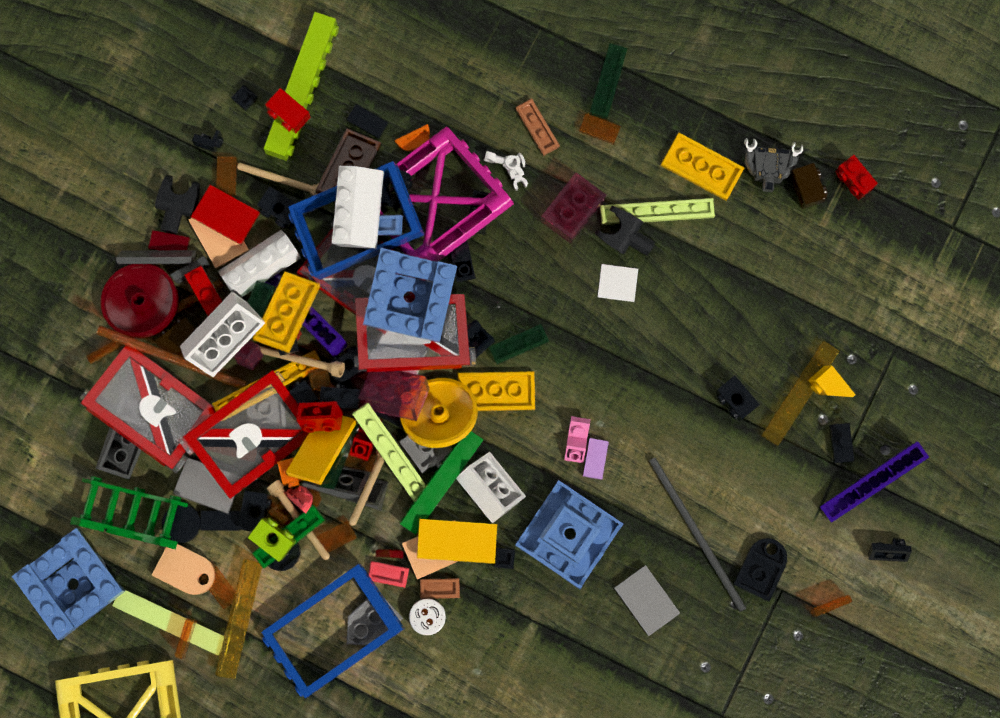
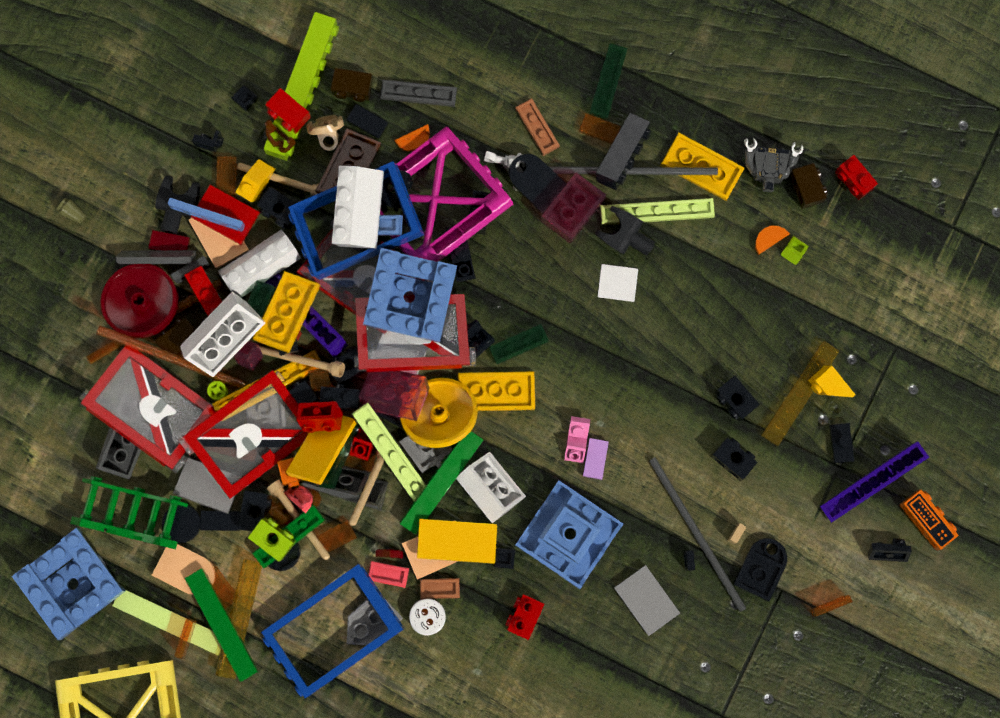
none -> olive cone [57,198,87,224]
none -> medium blue tile [168,198,245,232]
none -> green tile [185,568,259,682]
none -> lime wheel [207,381,229,401]
none -> yellow slope [235,159,276,202]
none -> reddish brown helmet [265,120,296,153]
none -> tan tile [306,115,344,151]
none -> dark brown brick [331,68,373,102]
none -> dark grey tile [380,80,457,107]
none -> red brick [505,594,545,640]
none -> black tile [508,154,568,213]
none -> dark grey piece [549,166,718,175]
none -> black brick [596,113,652,190]
none -> black tile [684,550,695,571]
none -> black brick [711,437,758,481]
none -> tan tile [727,523,746,544]
none -> orange tile [755,226,790,255]
none -> lime slope [781,236,809,265]
none -> brick [899,489,959,551]

